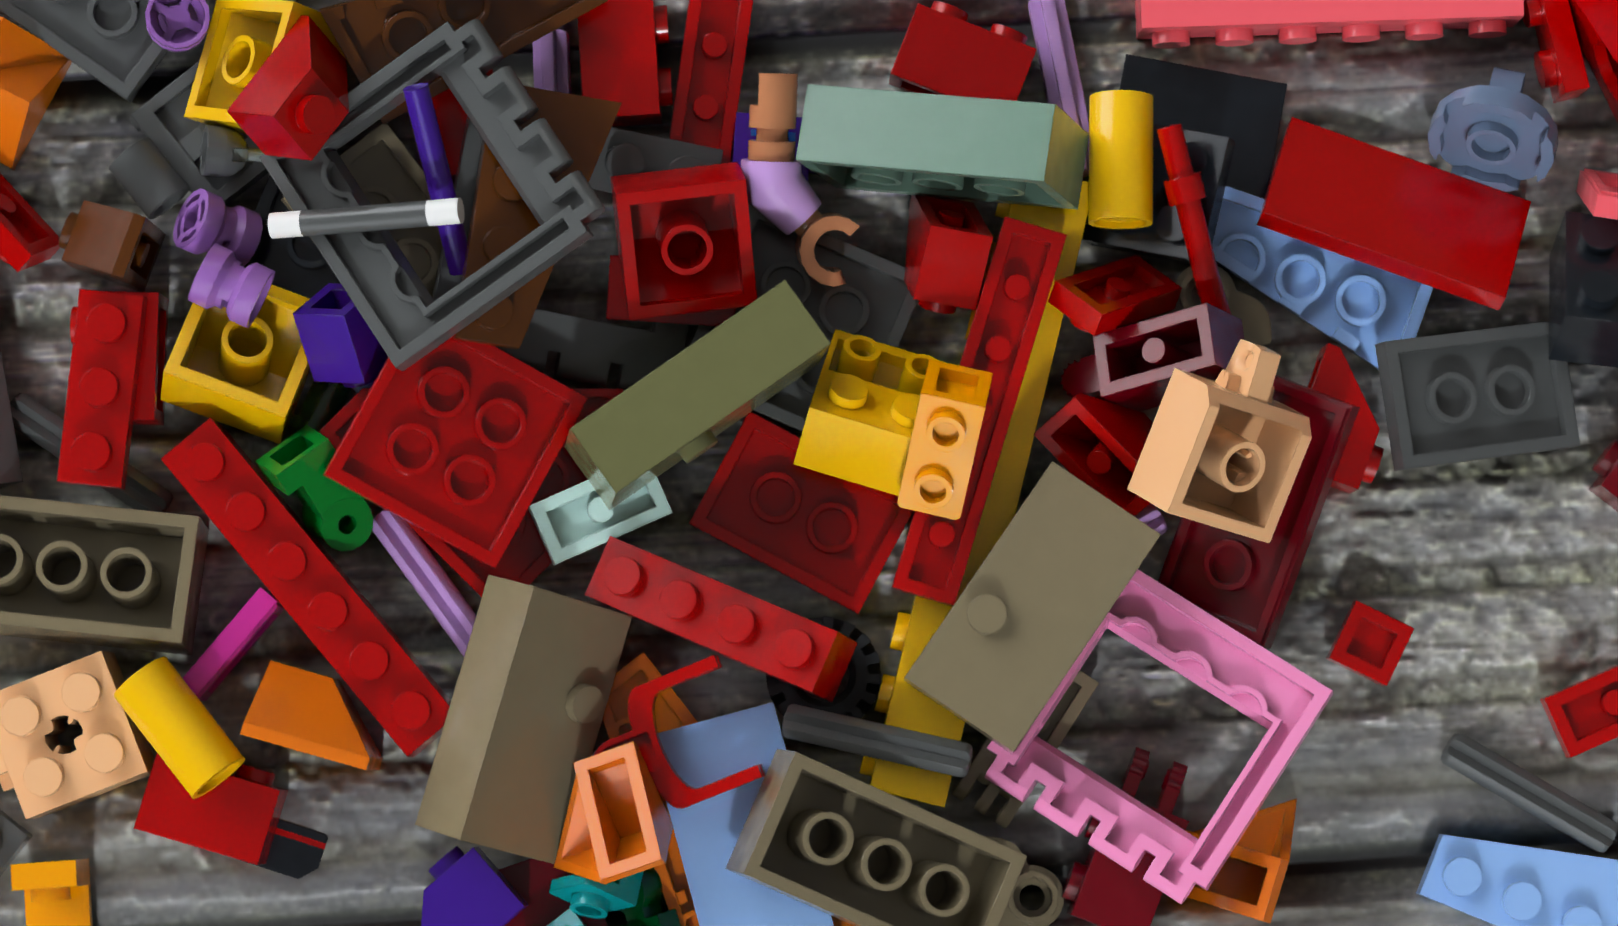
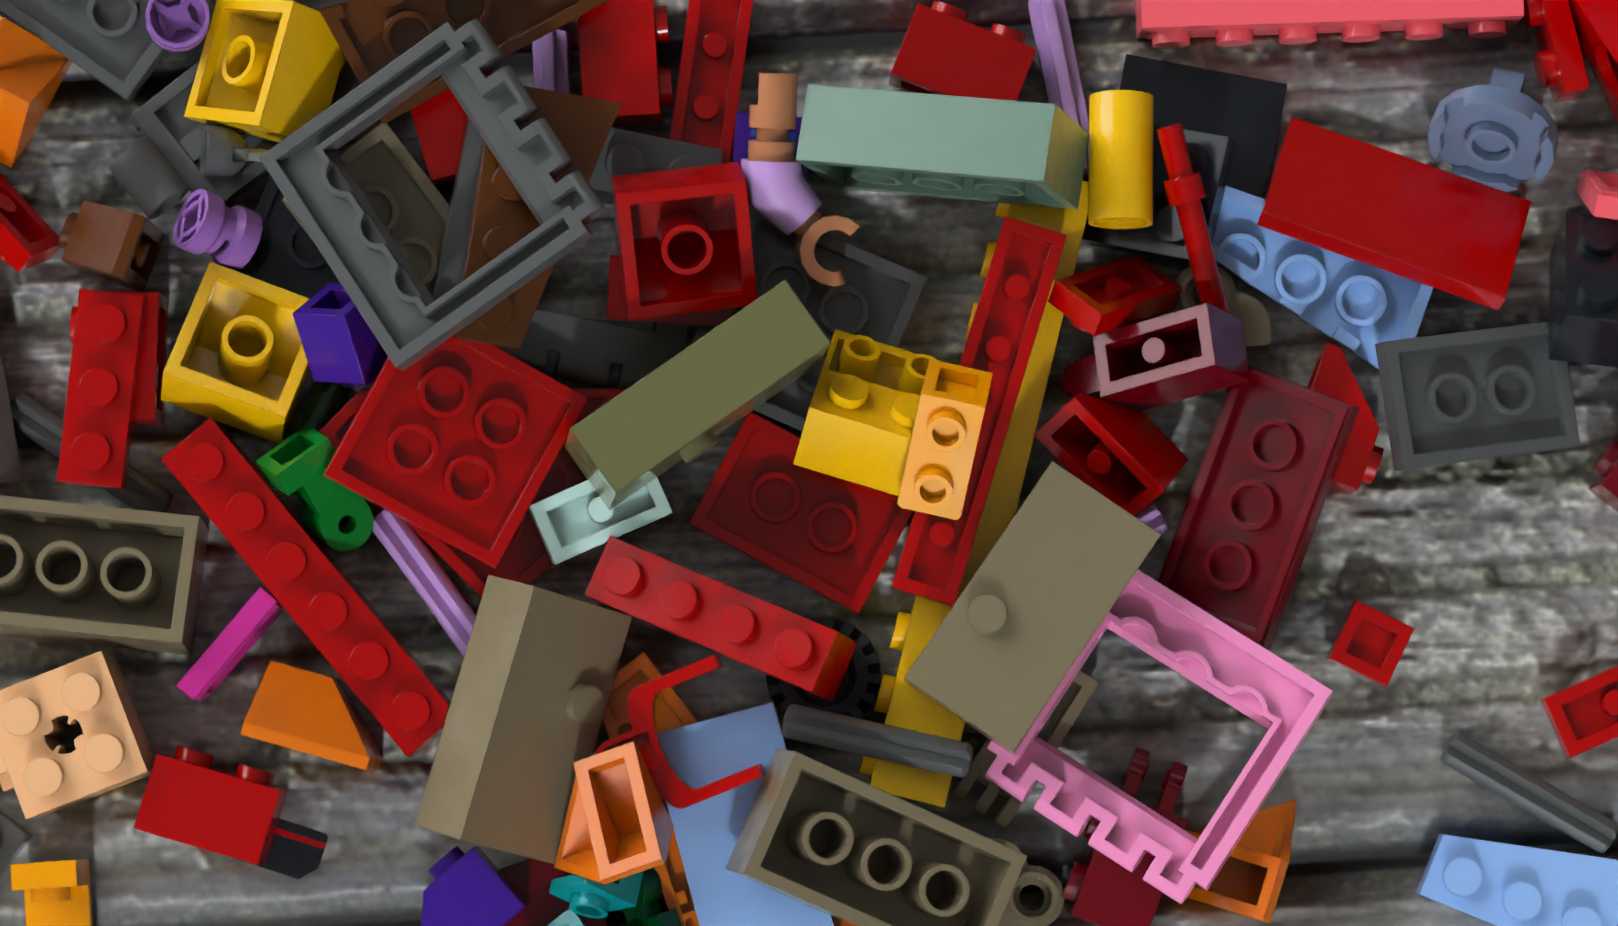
yellow pin [114,656,245,799] -> none
medium lavender wheel [188,243,275,328] -> none
red slope [227,15,349,161] -> none
dark grey bar [268,197,465,239] -> none
dark purple bar [403,83,468,276] -> none
red slope [904,195,993,314] -> none
light nougat hinge [1127,339,1312,544] -> none

